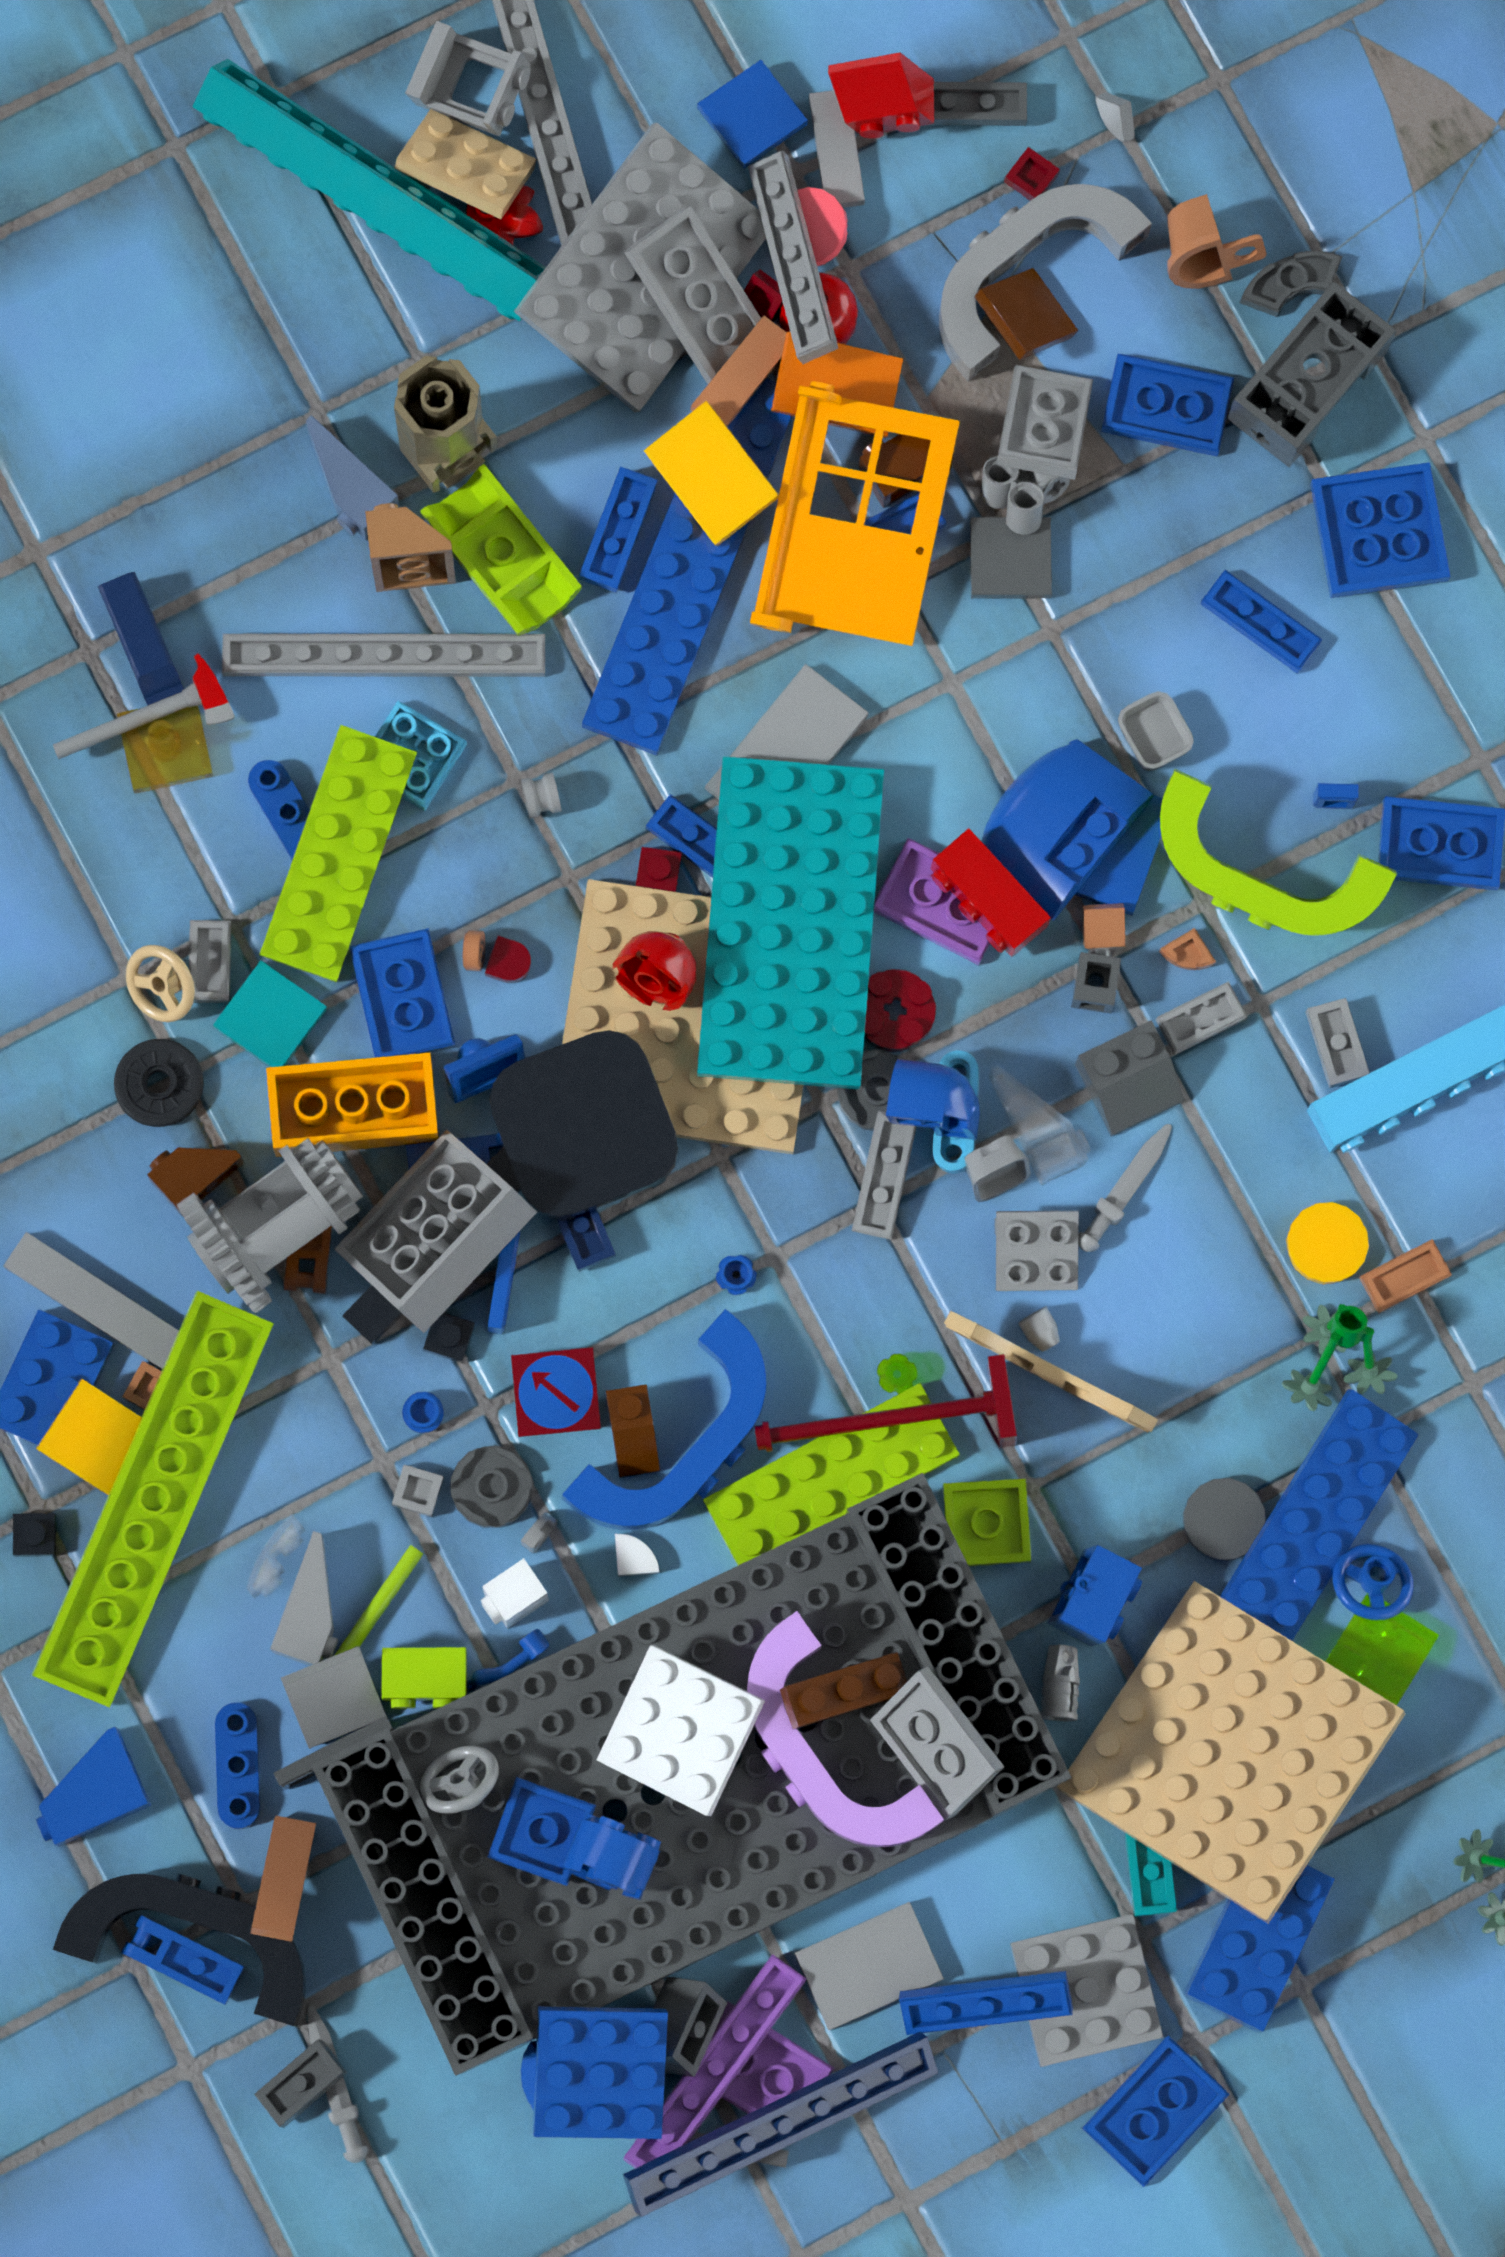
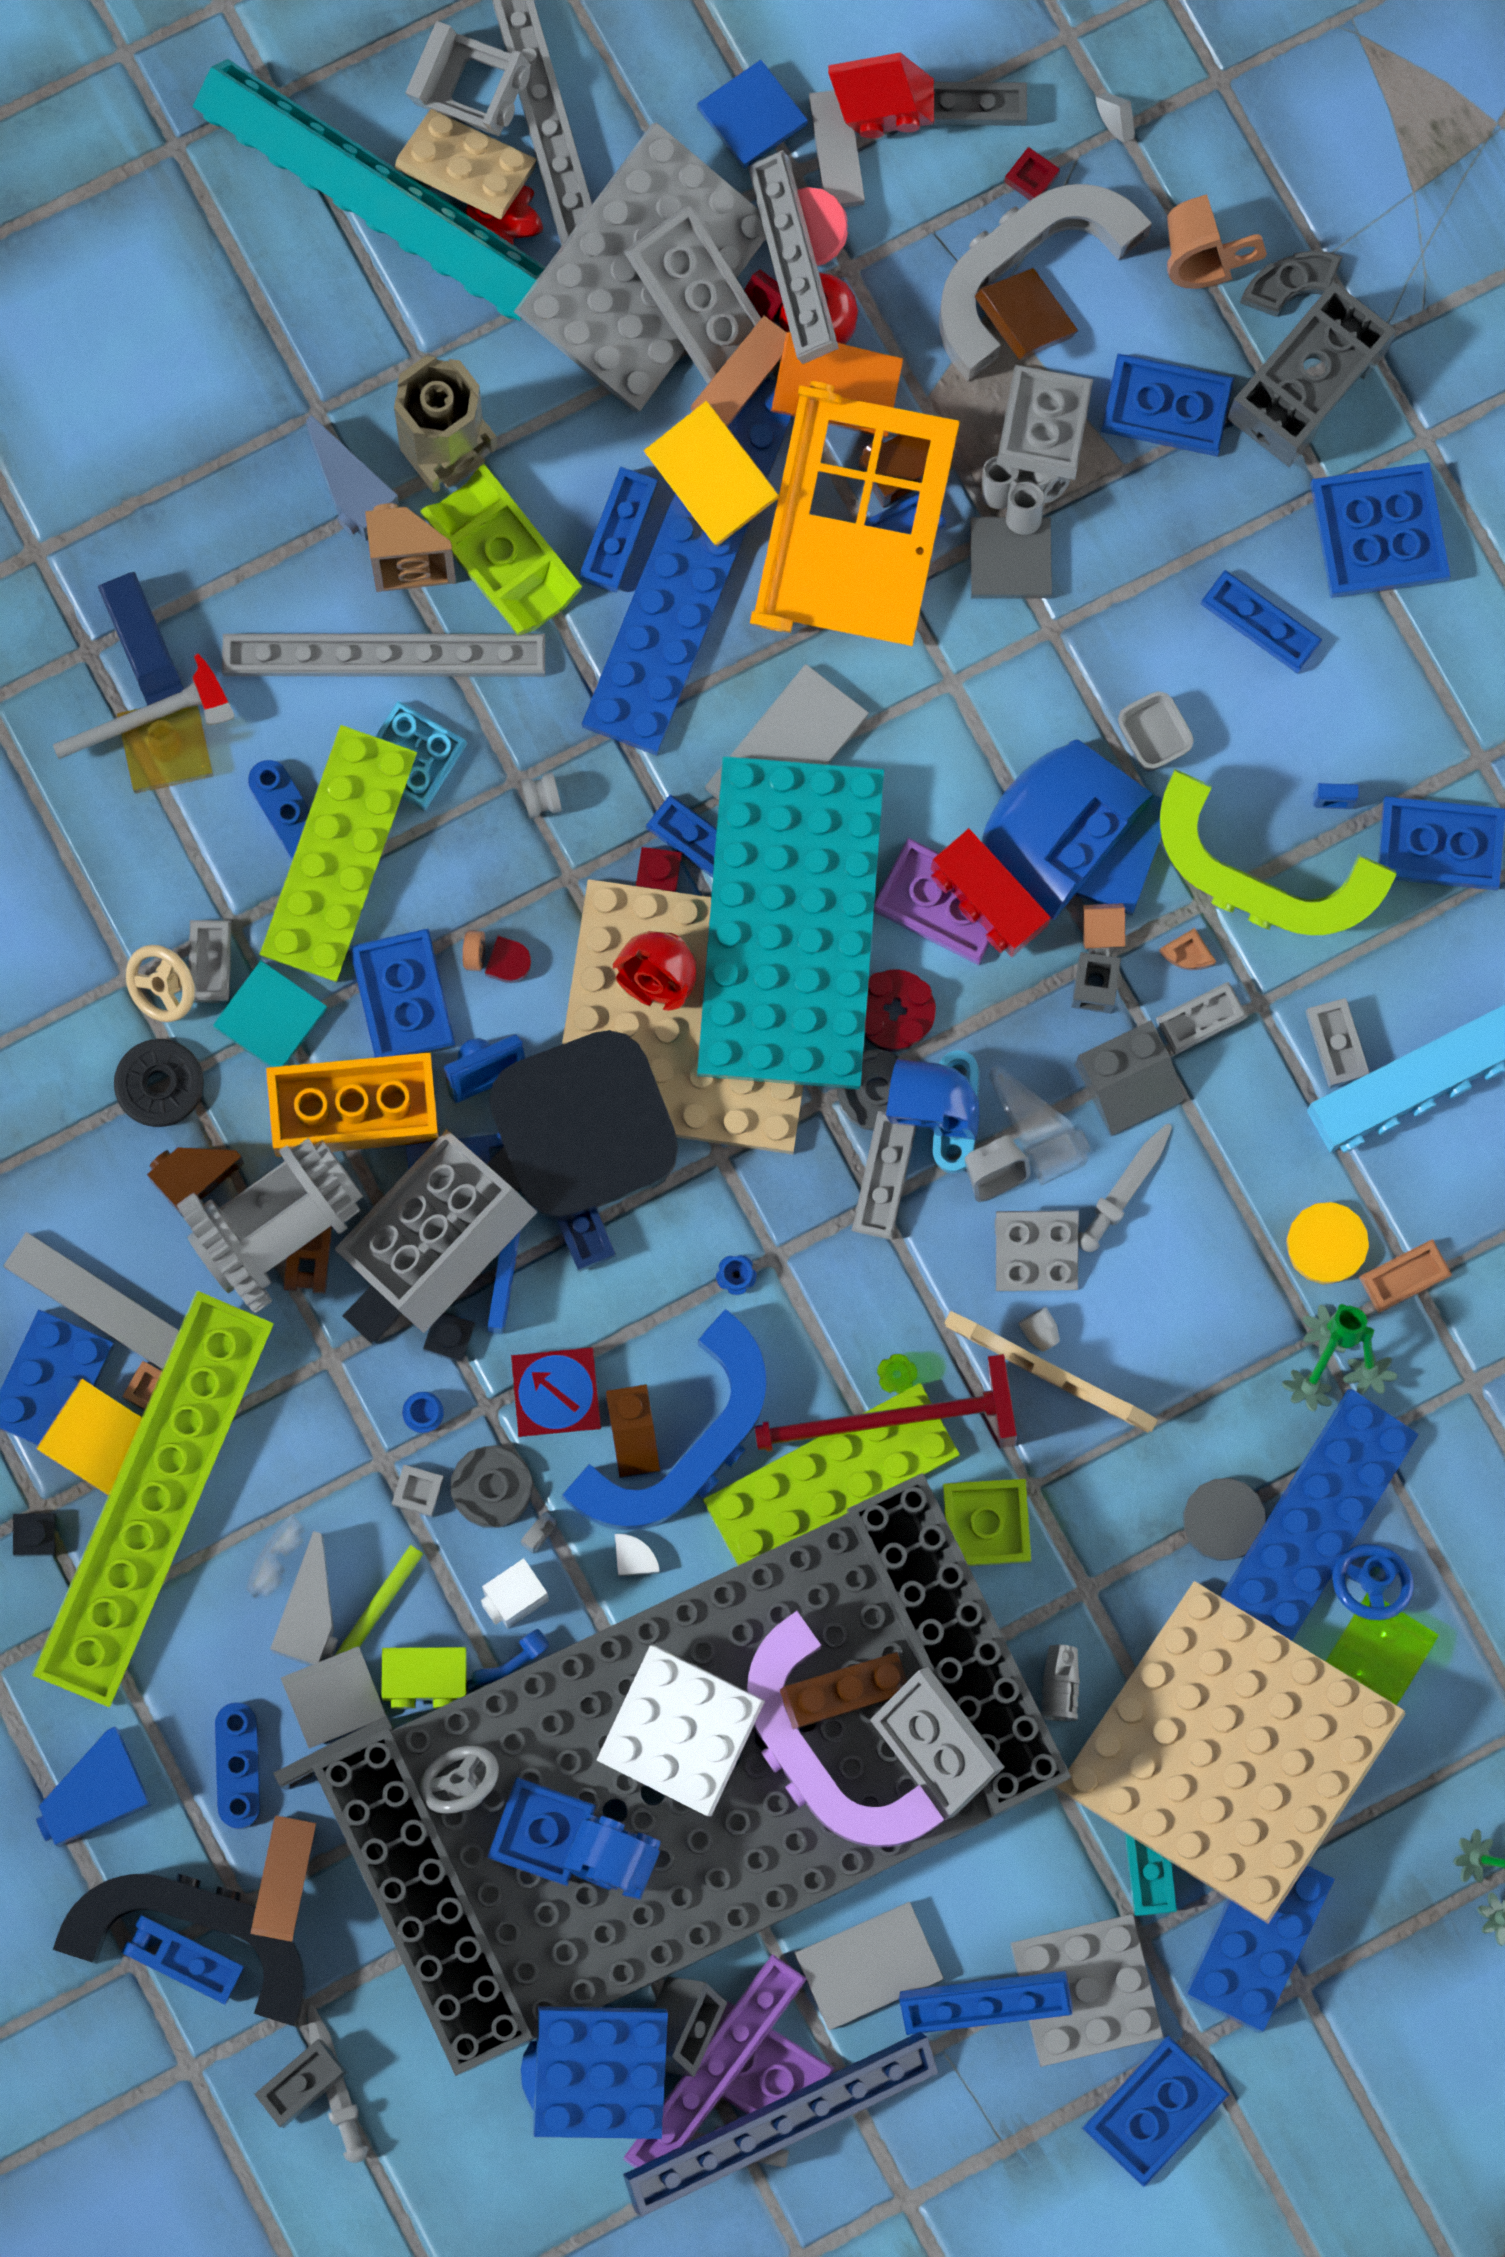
blue brick [1047,1545,1142,1646] -> none

